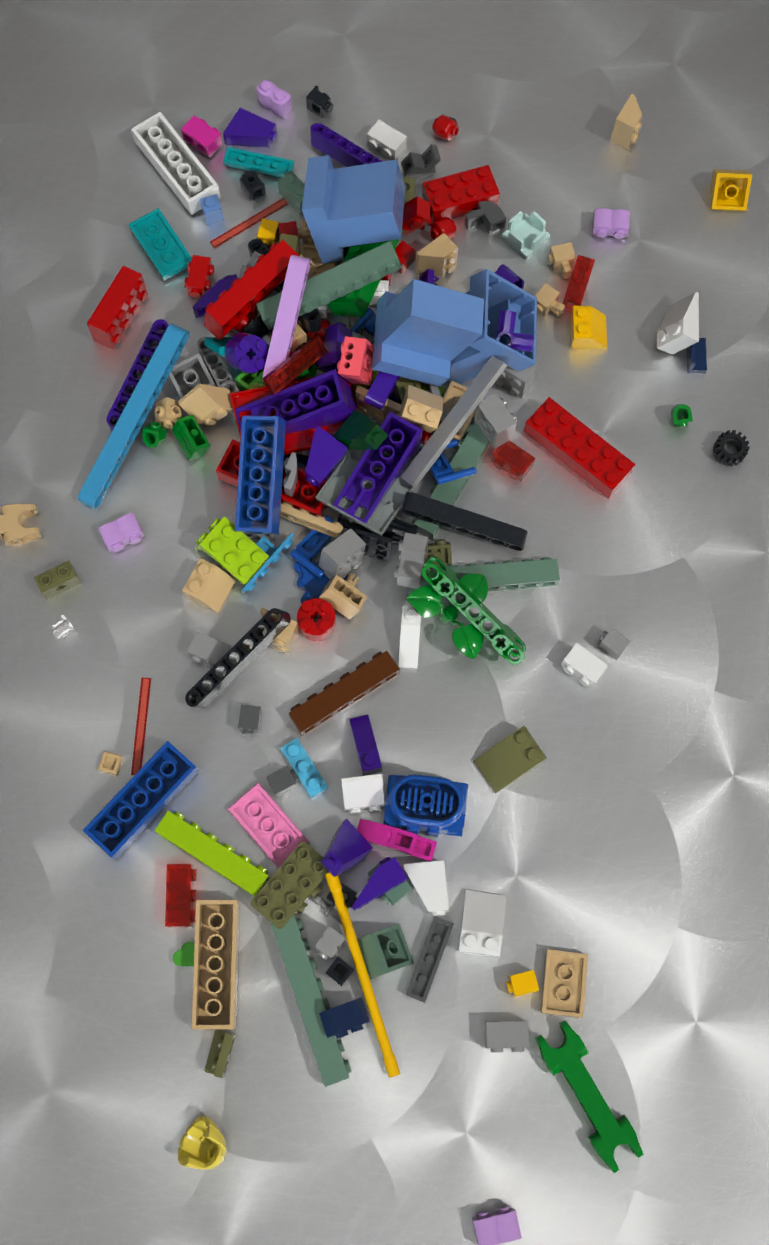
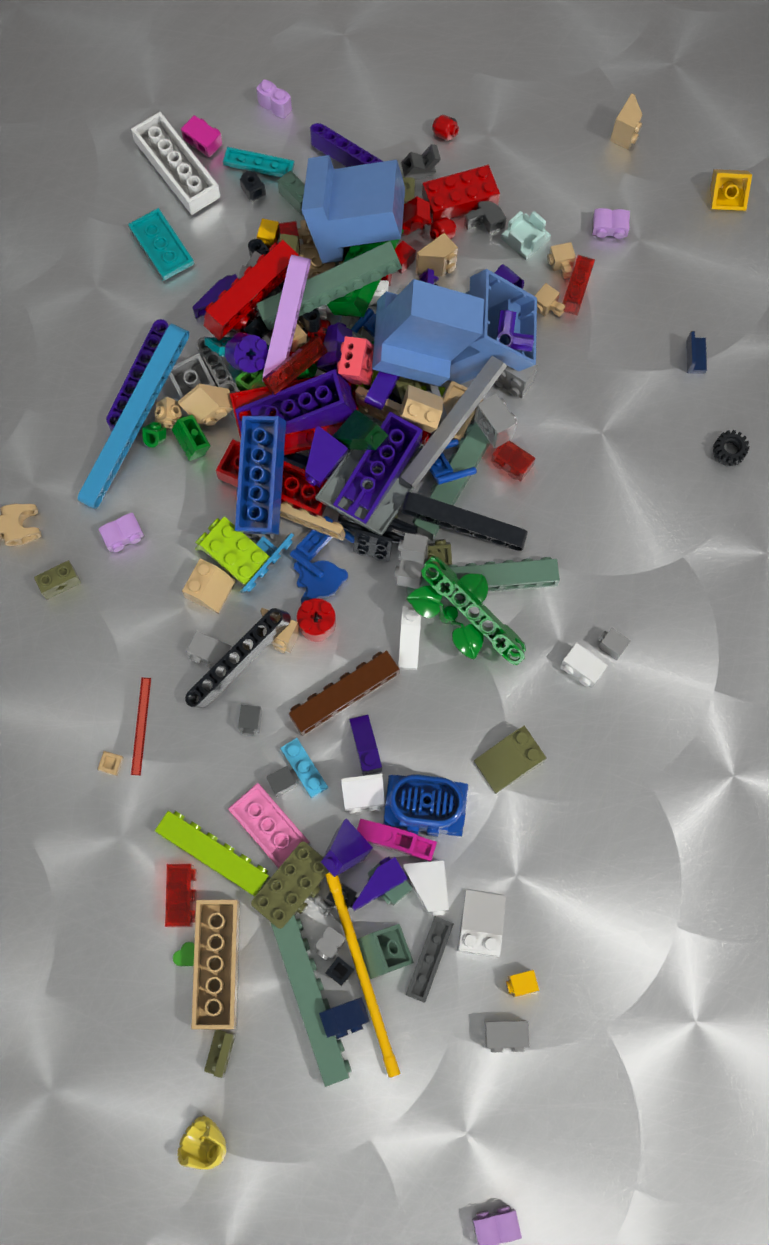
clear brick [51,615,77,640] -> none
blue brick [82,741,199,860] -> none
red brick [87,266,148,350] -> none
red brick [184,255,214,298] -> none
medium blue brick [200,194,224,225] -> none
clear red sticker [210,198,288,248] -> none
dark purple slope [223,107,278,148] -> none
light grey slope [283,452,298,497] -> none
black brick [306,86,334,118] -> none
light grey brick [318,528,366,580] -> none
tan brick [319,574,367,620] -> none
white brick [367,119,407,160] -> none
red brick [523,397,636,499] -> none
green piece [535,1020,644,1173] -> none
tan plate [541,949,588,1018] -> none
yellow slope [570,306,607,349] -> none
white slope [657,292,699,355] -> none
green plate [671,404,693,427] -> none

